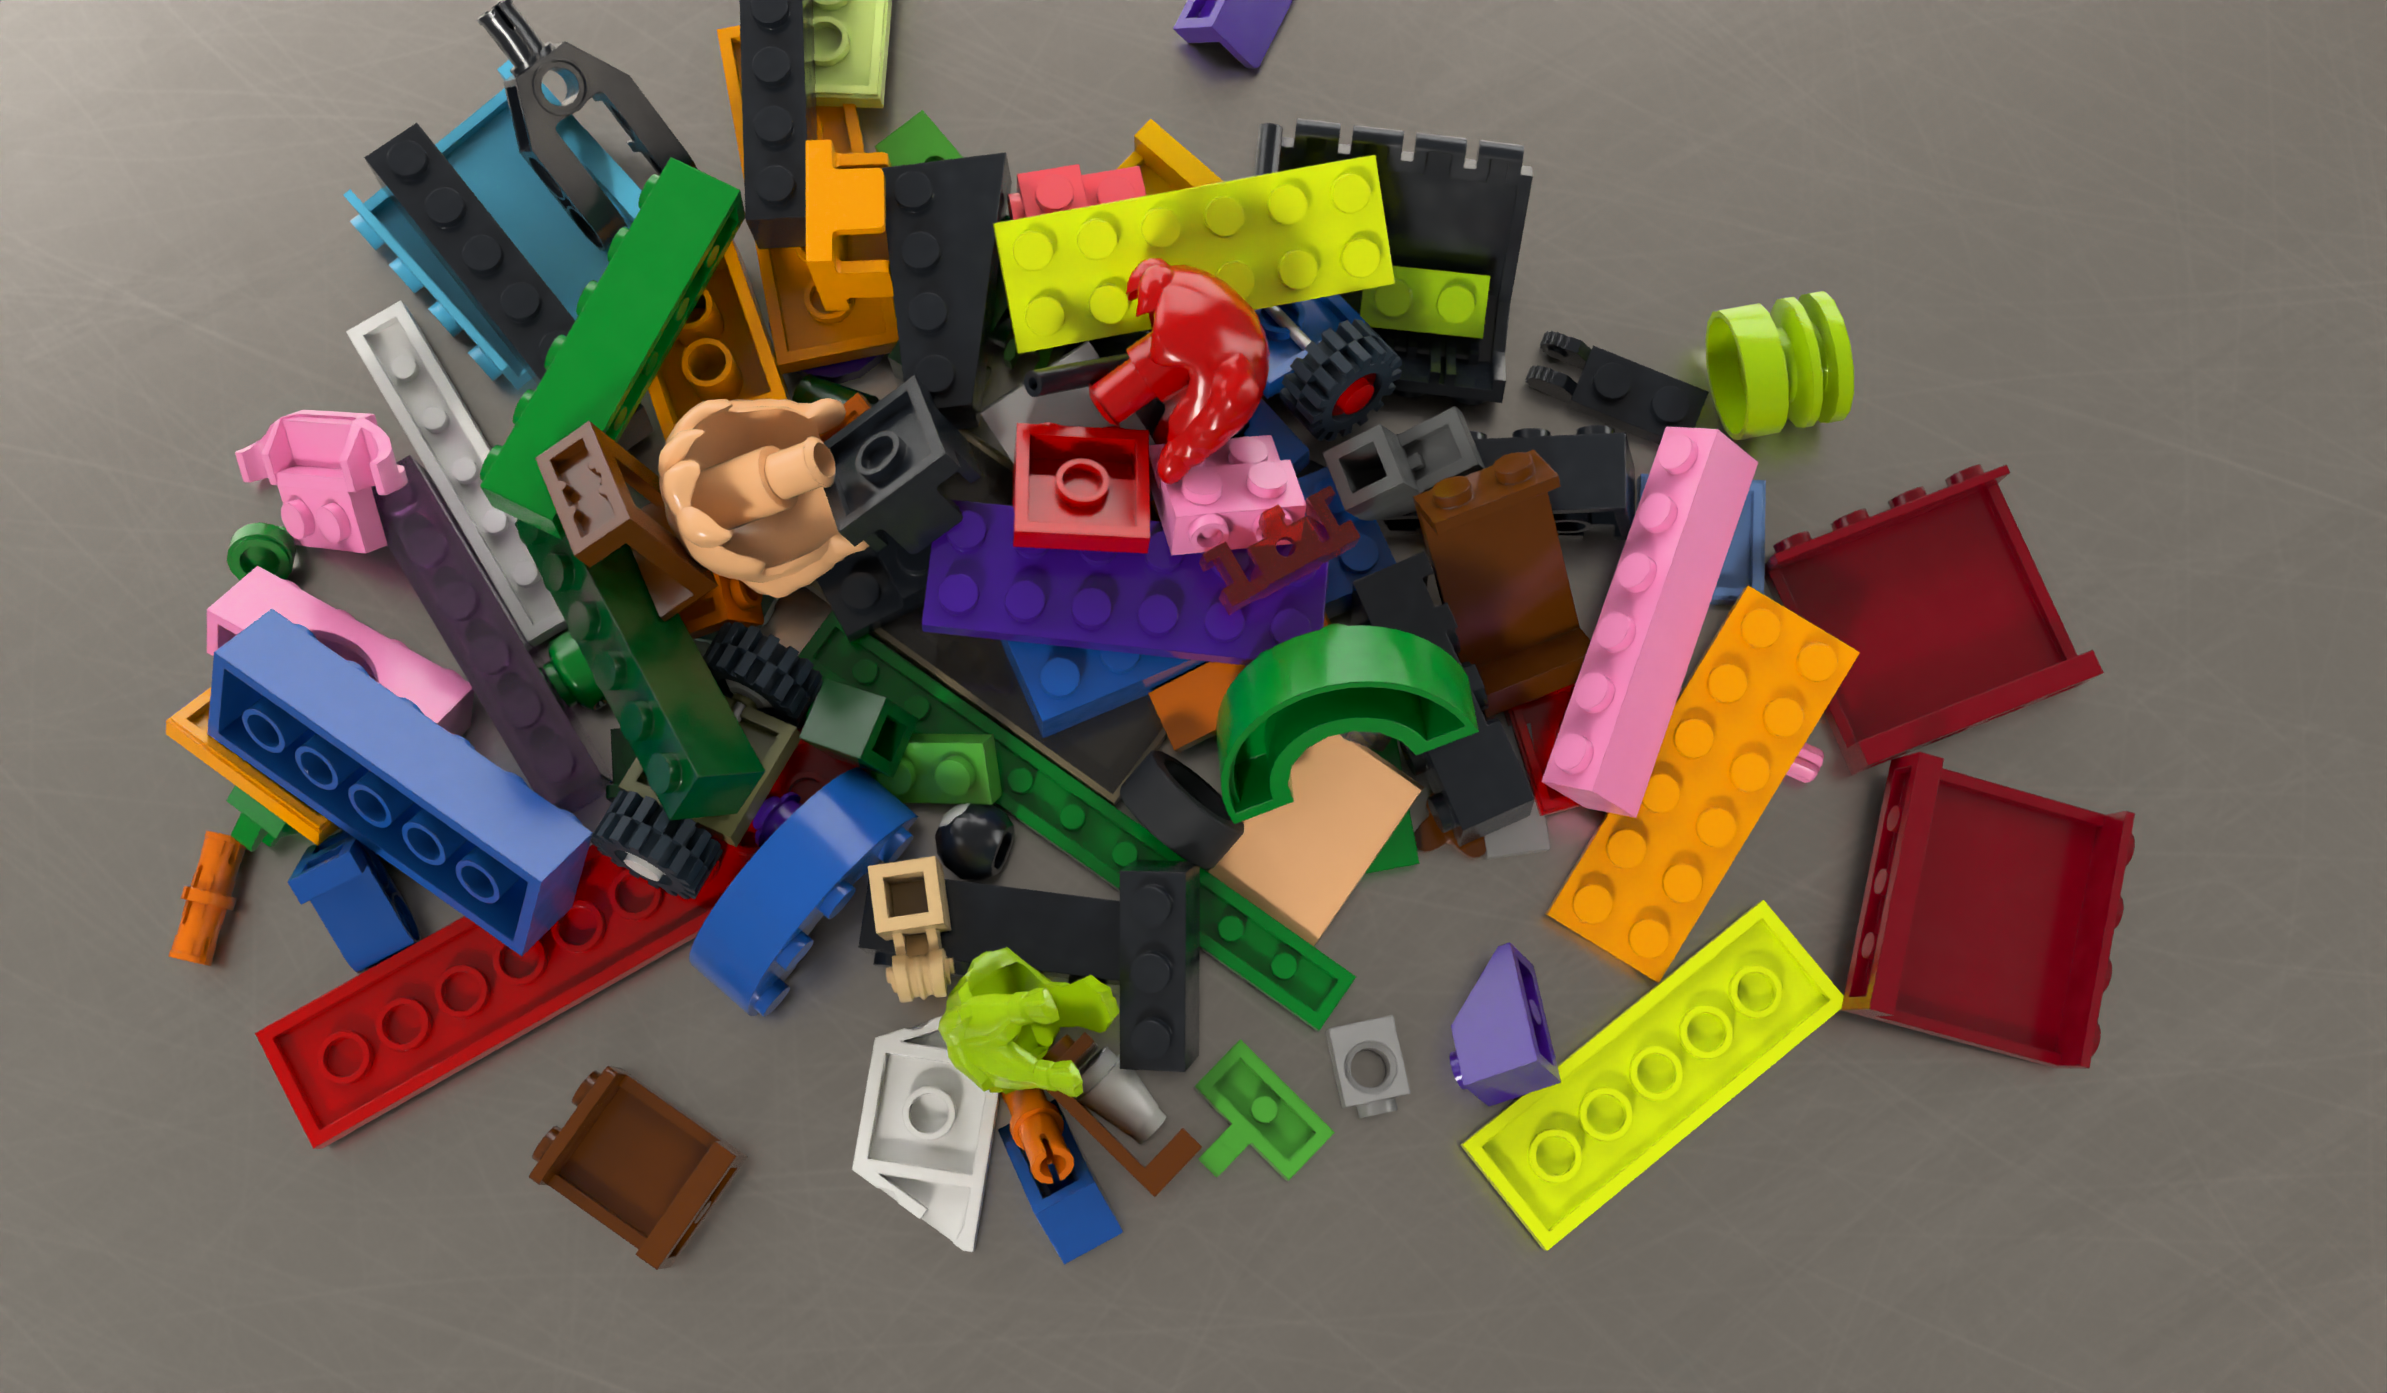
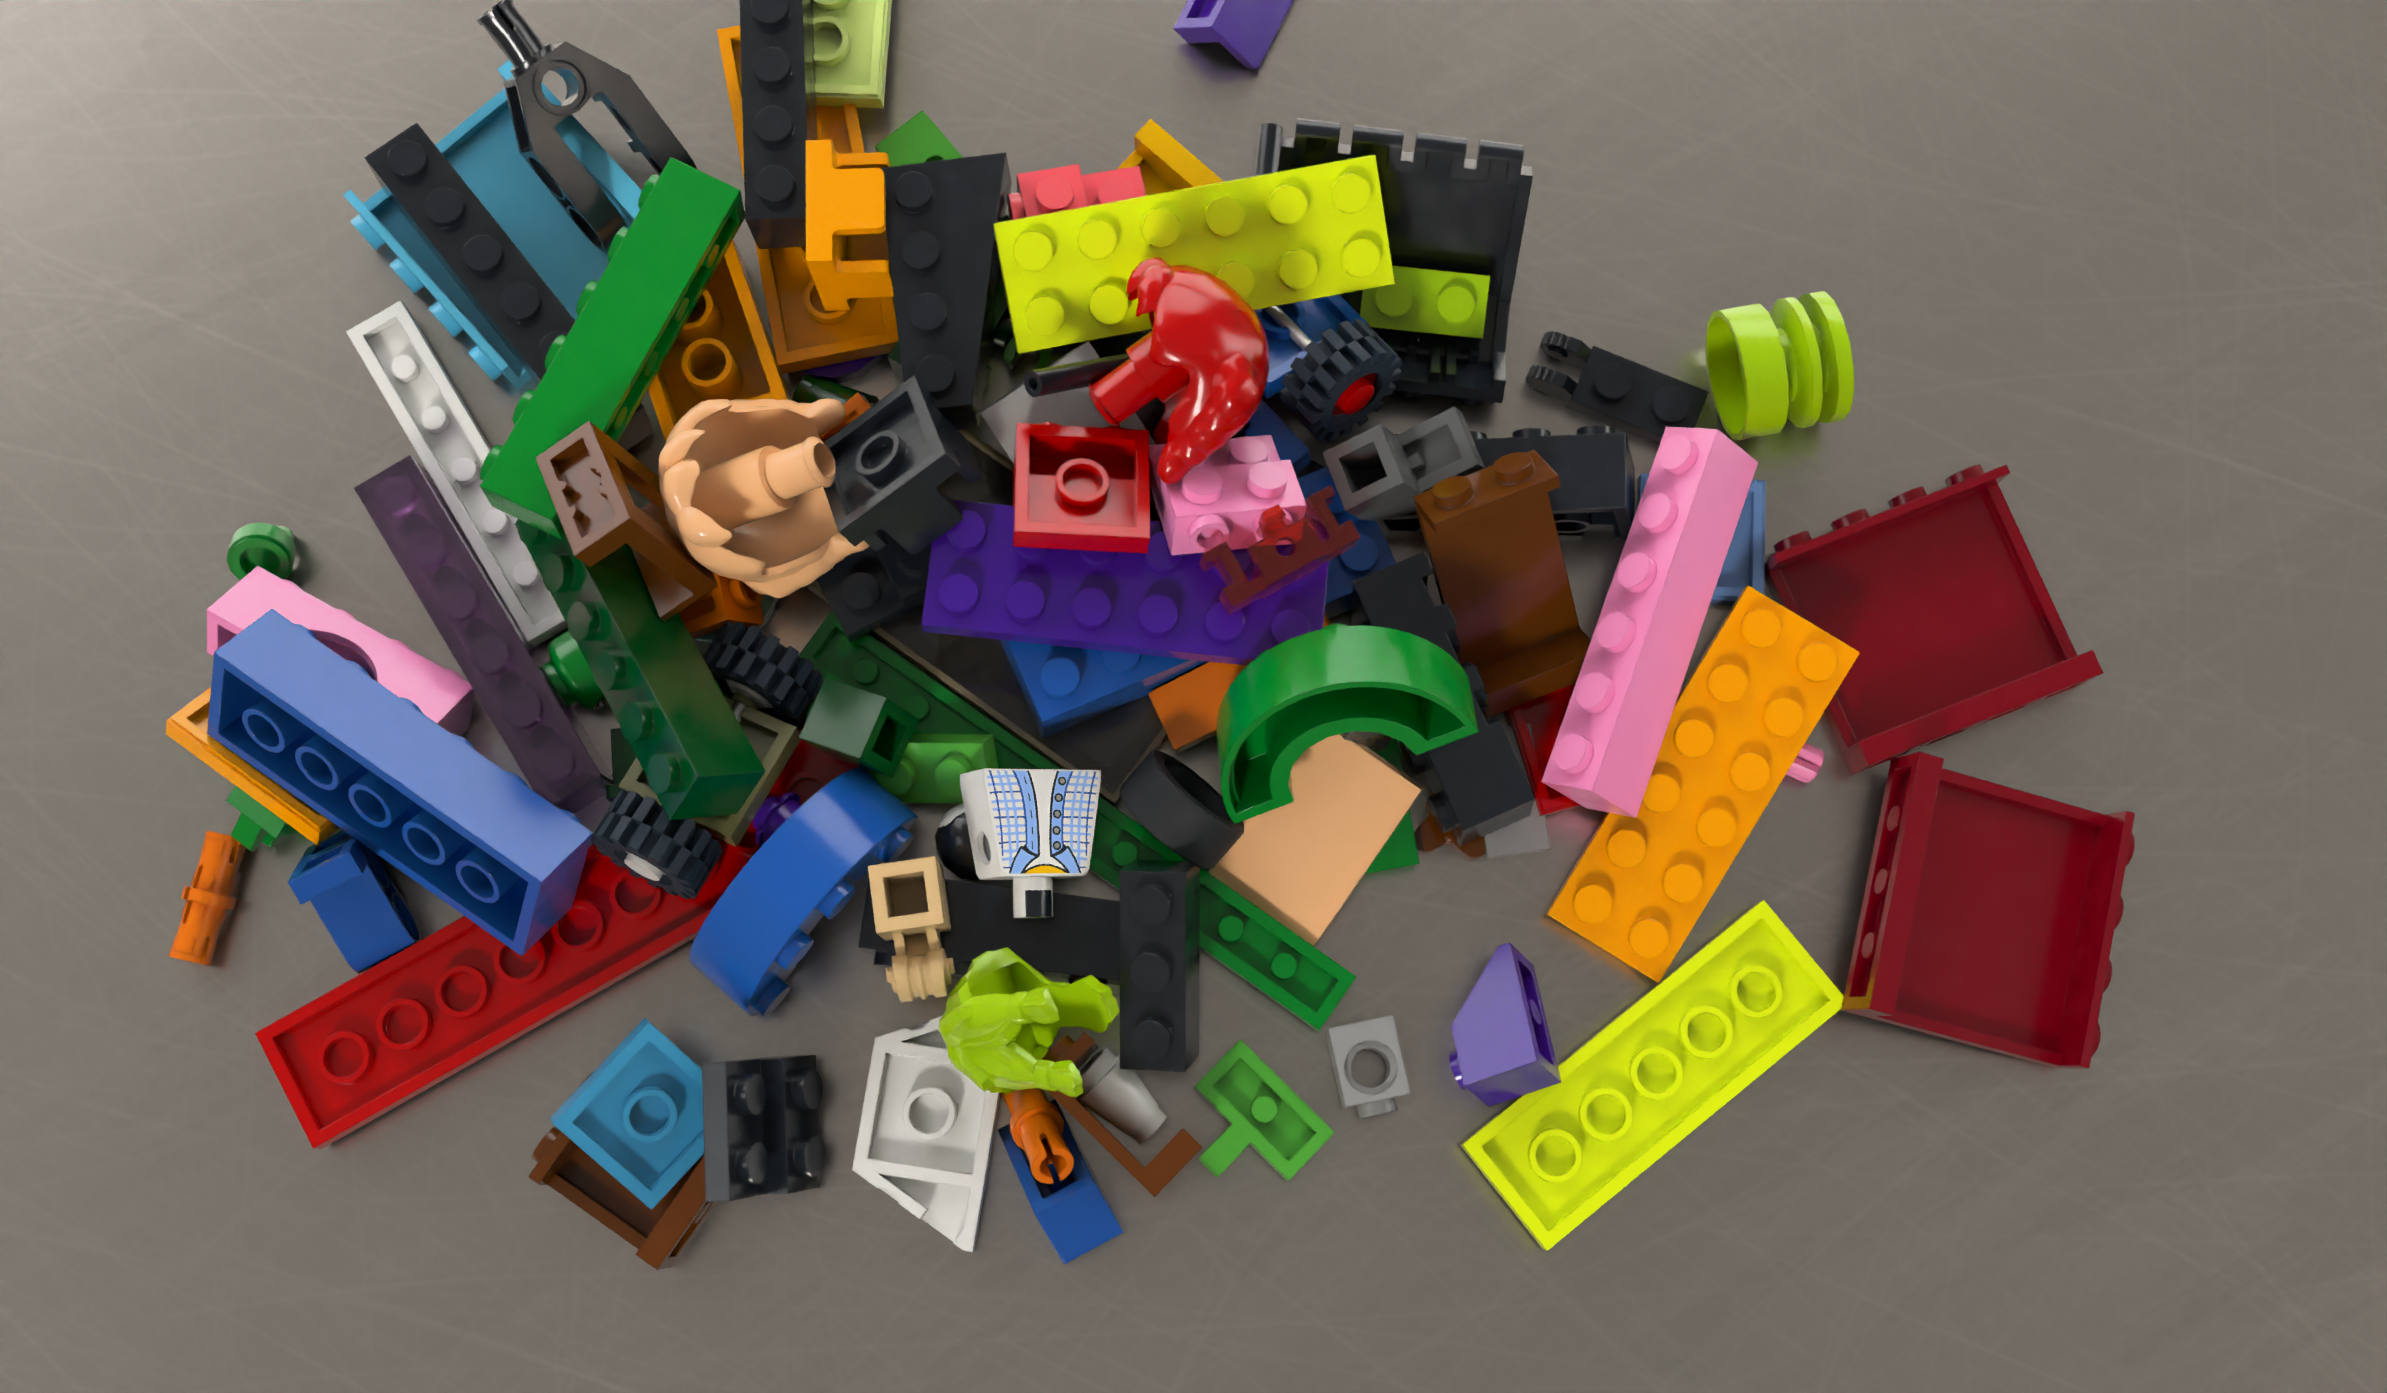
bright pink plate [235,410,408,554] -> none
none -> dark azure plate [550,1018,704,1210]
none -> black plate [702,1055,826,1202]
none -> torso [960,768,1101,918]

